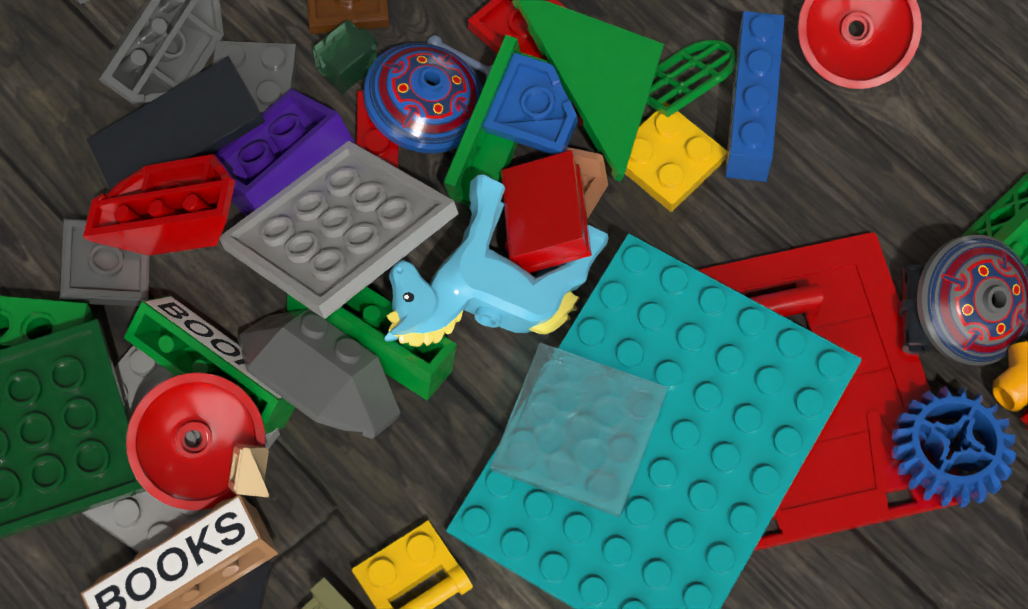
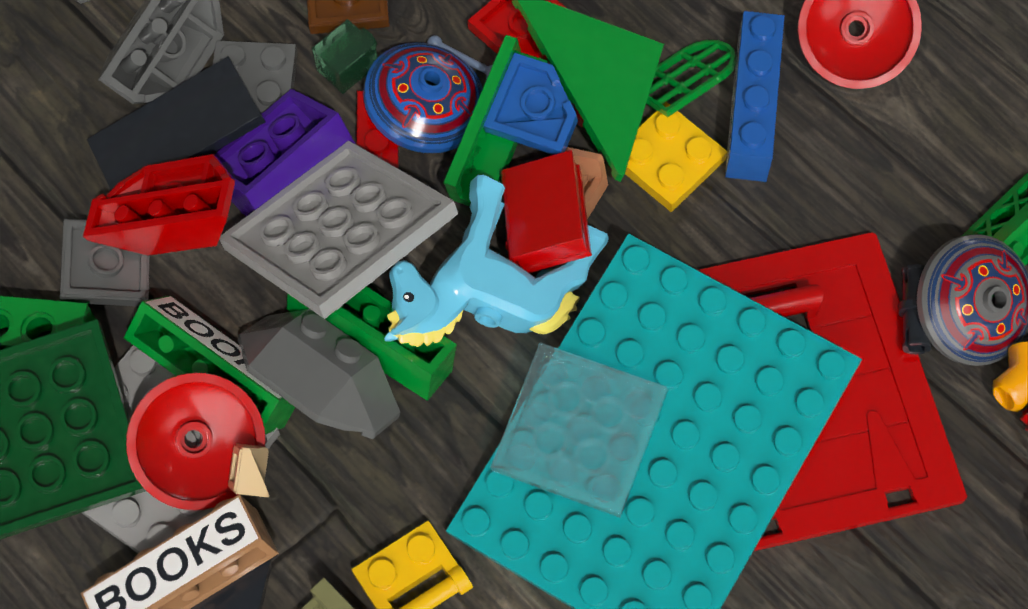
blue gear [891,386,1016,508] -> none

